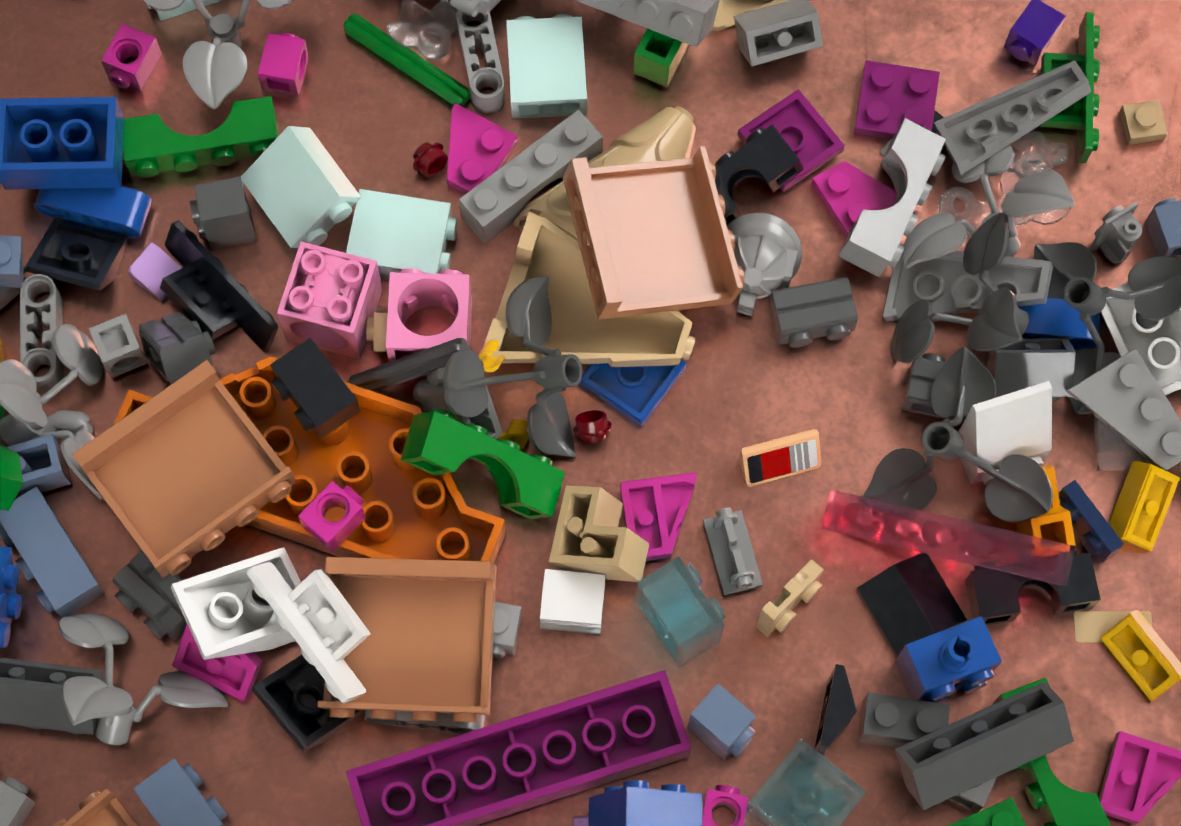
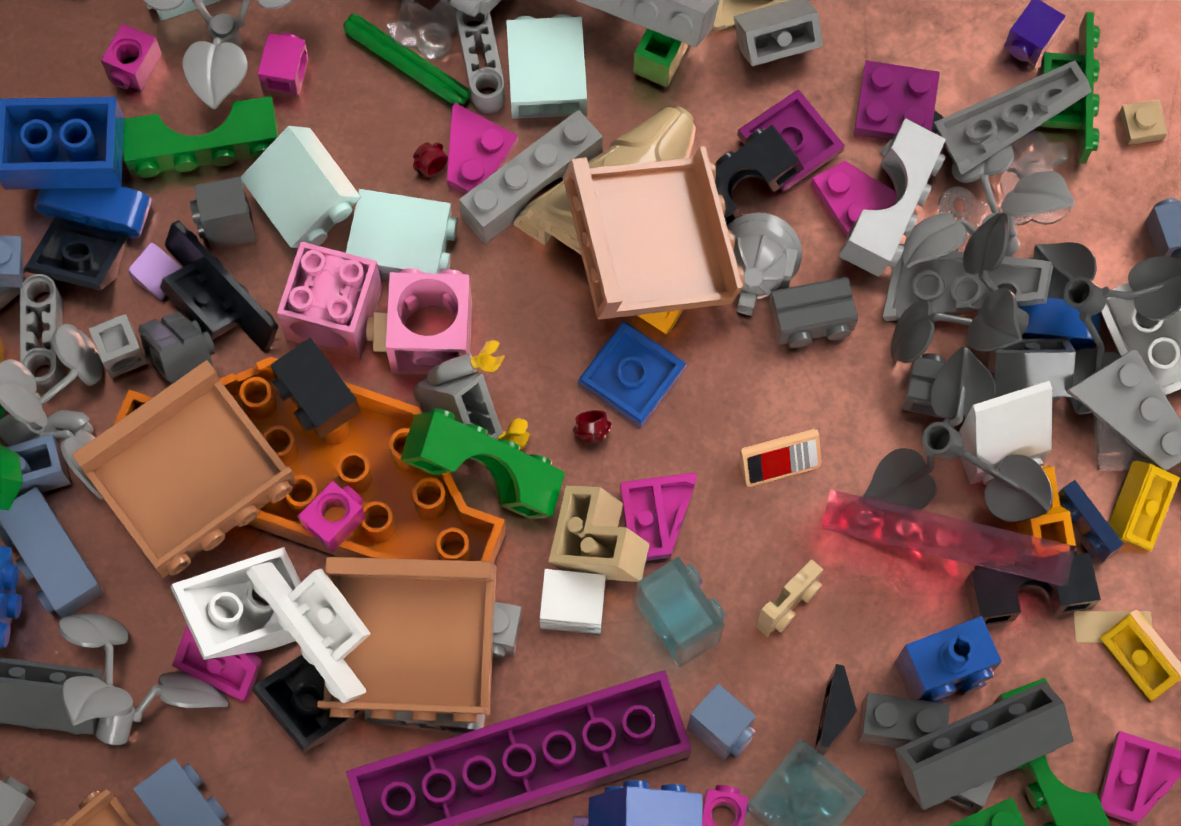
dark grey brick [112,550,187,642] -> none
dark grey axle [346,338,471,392] -> none
dark grey plant [443,276,582,457] -> none
tan cone [484,212,696,367] -> none
light grey hinge [703,507,763,596] -> none
black slope [856,551,967,658] -> none
light grey hinge [1089,202,1142,263] -> none

